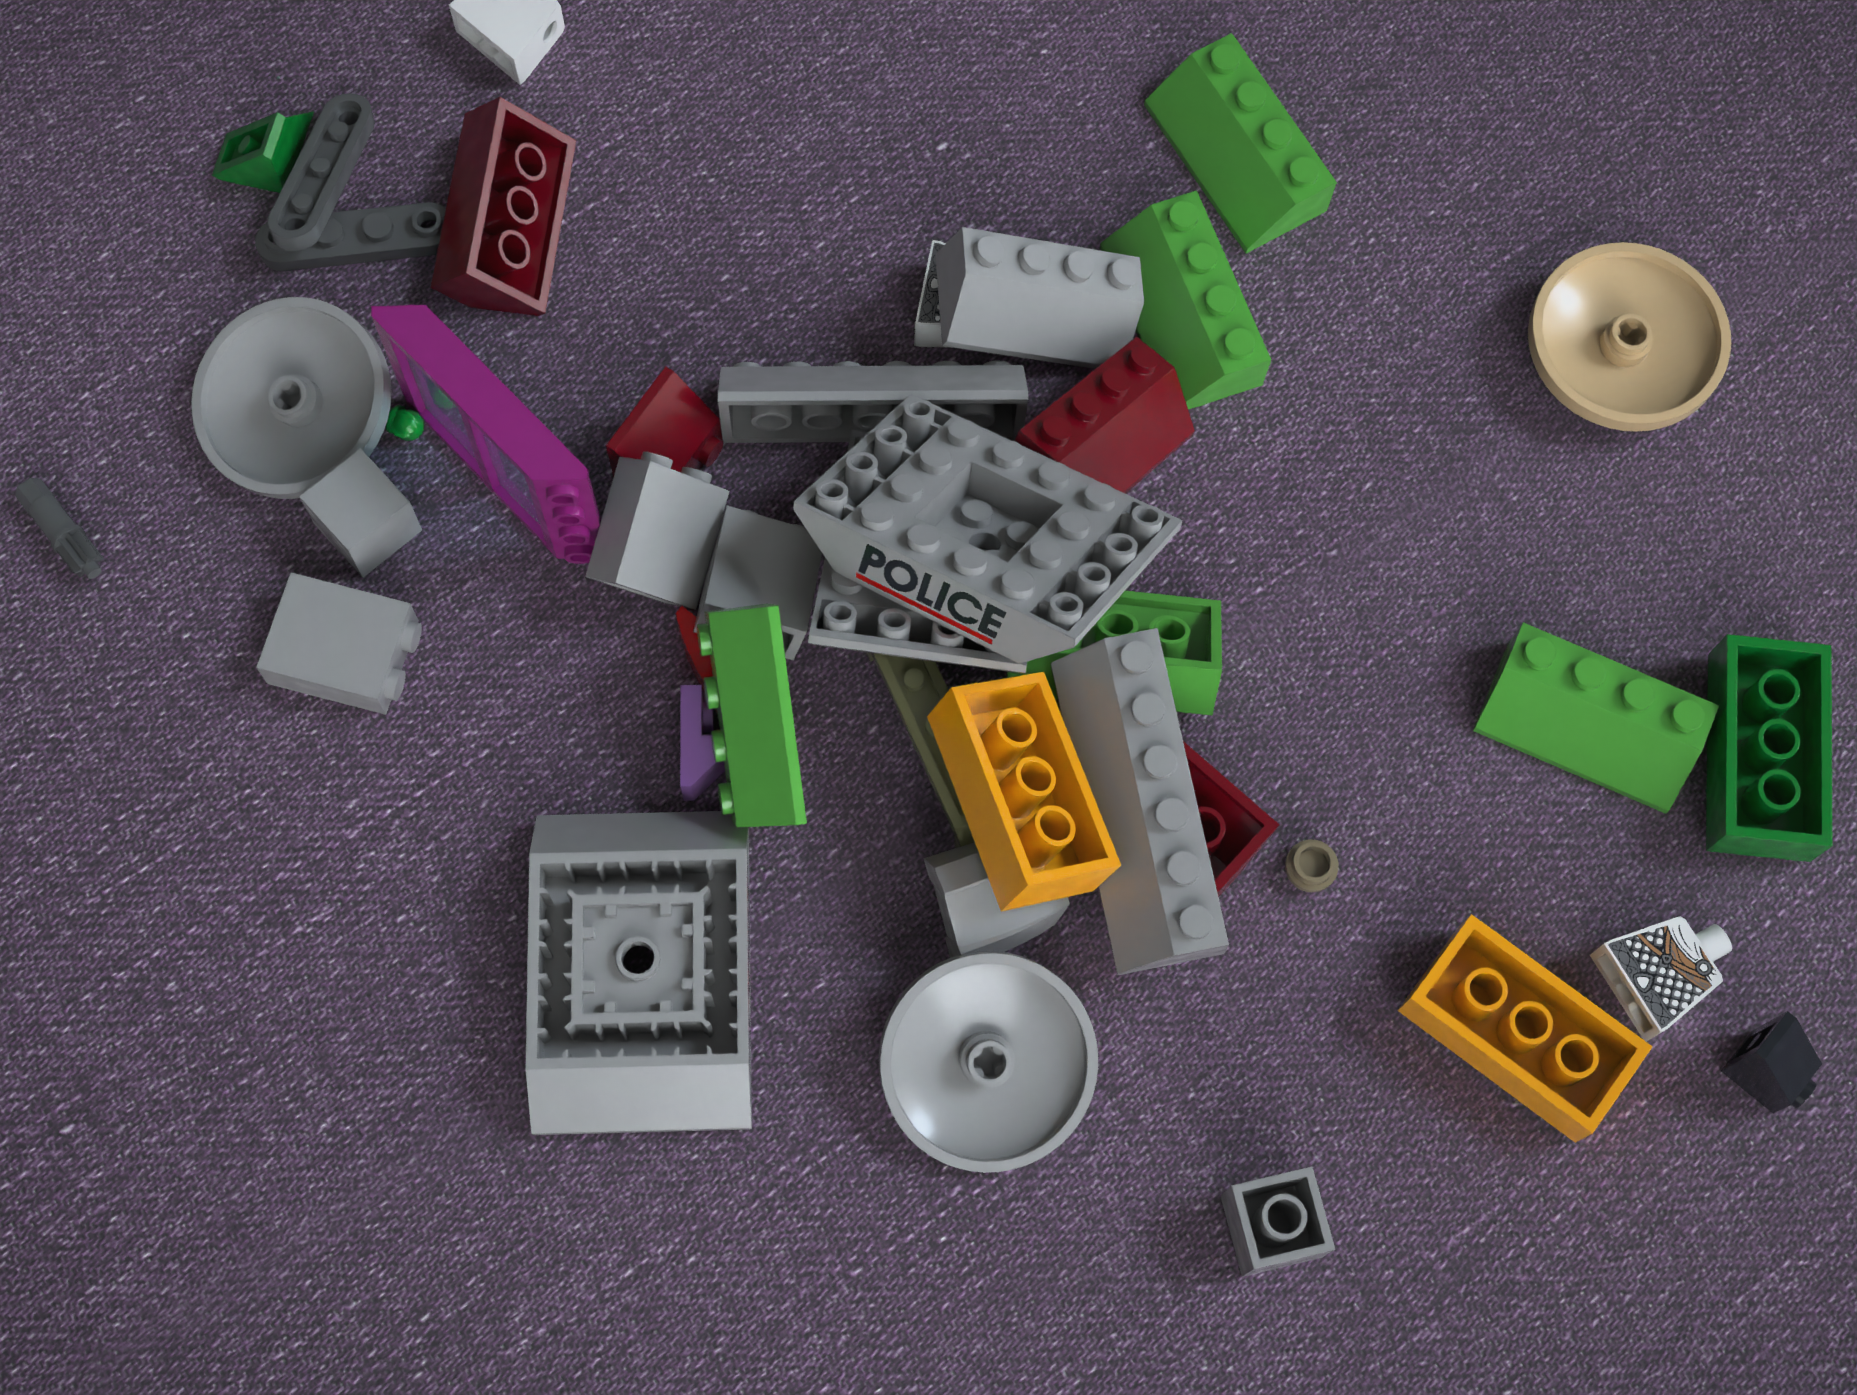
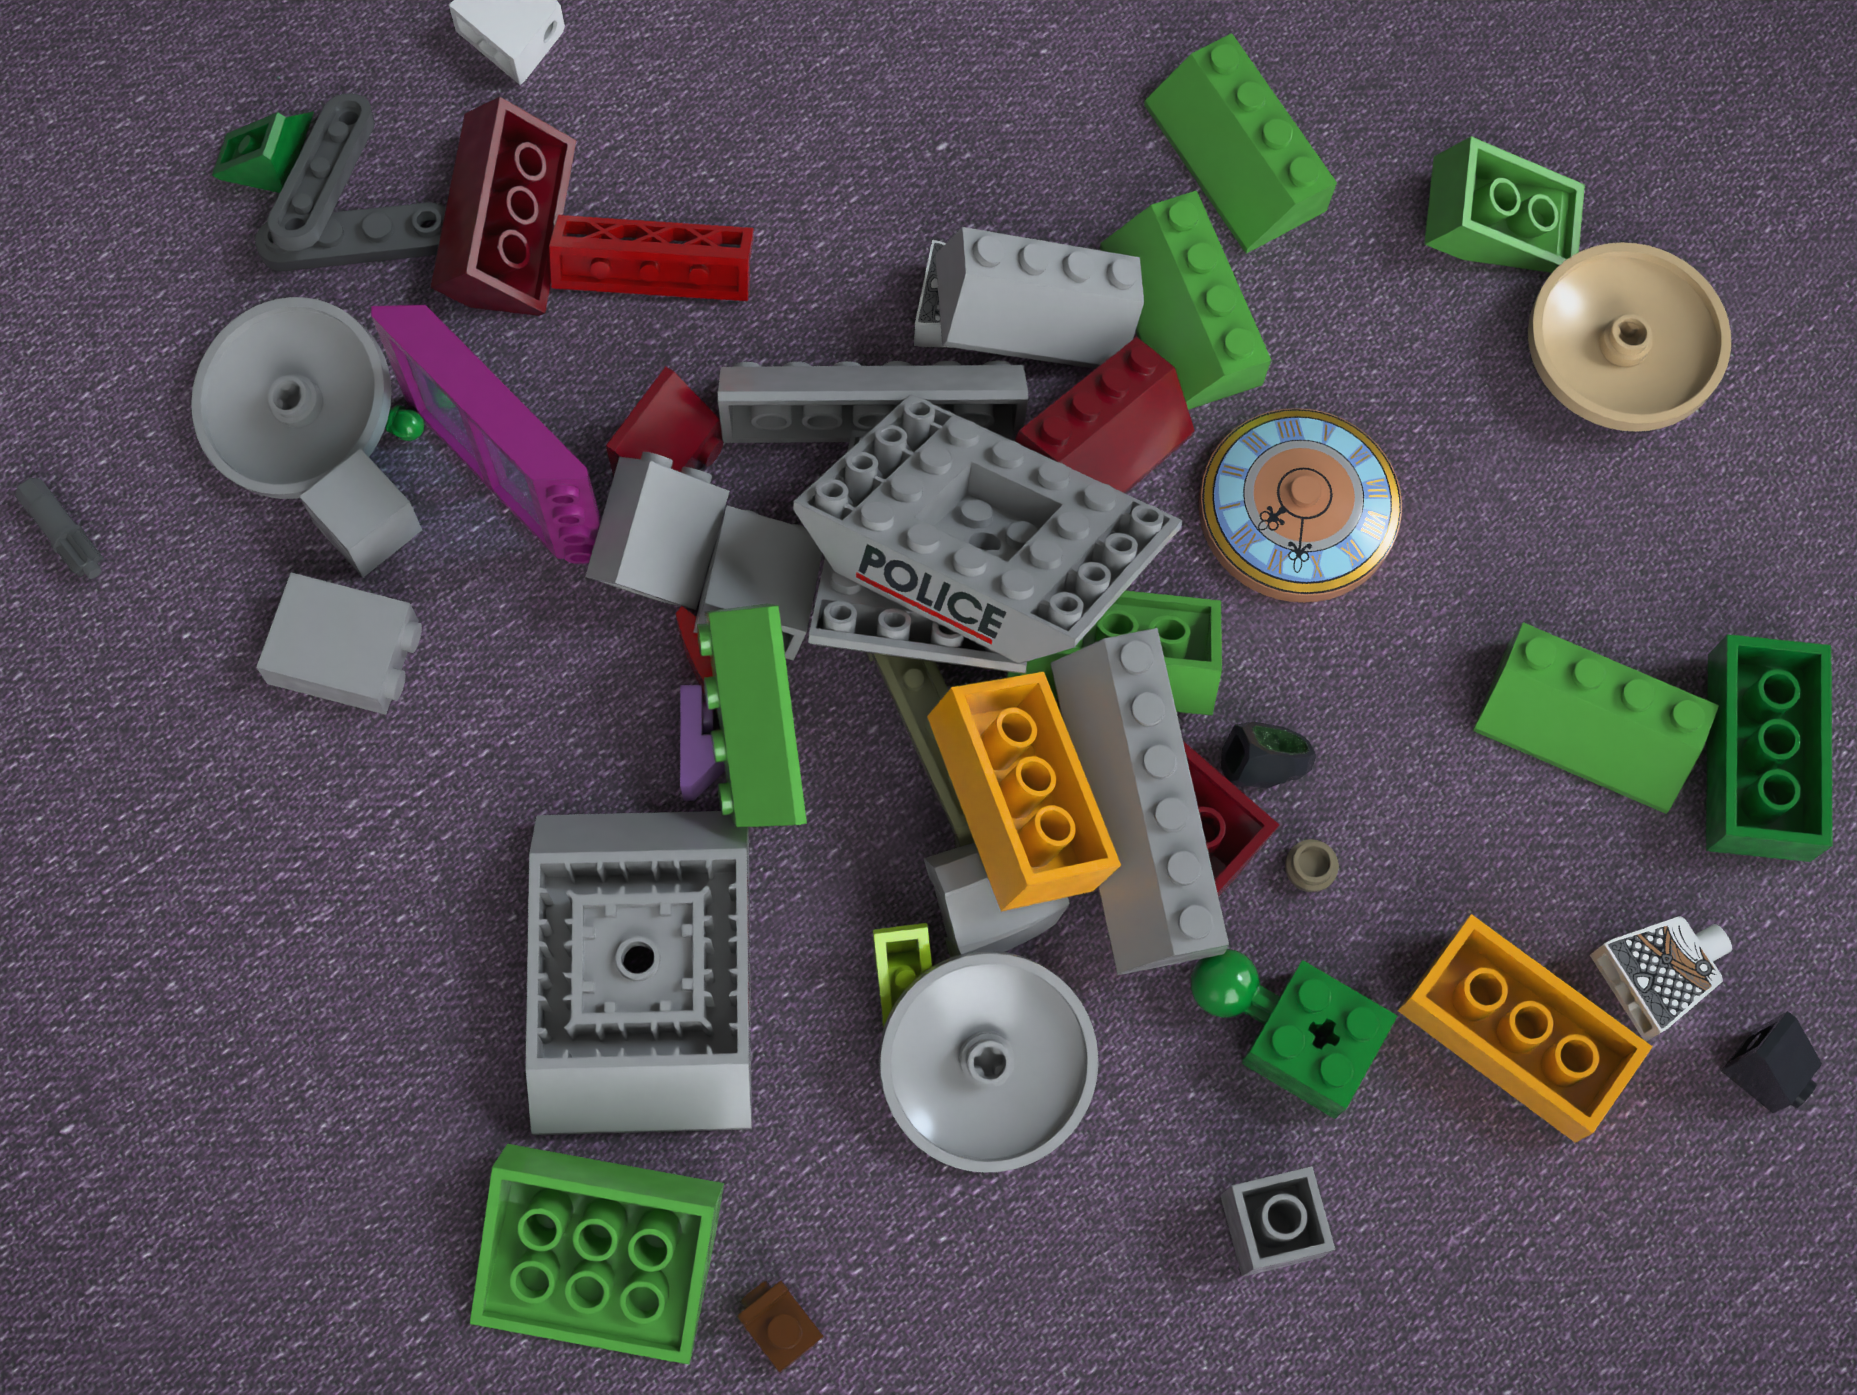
none -> bright green slope [470,1144,724,1365]
none -> red fence [549,215,754,301]
none -> reddish brown bracket [737,1280,824,1374]
none -> lime slope [873,923,932,1028]
none -> green brick [1190,949,1398,1119]
none -> dish [1199,408,1402,603]
none -> black rock [1221,721,1316,788]
none -> bright green slope [1424,136,1585,273]

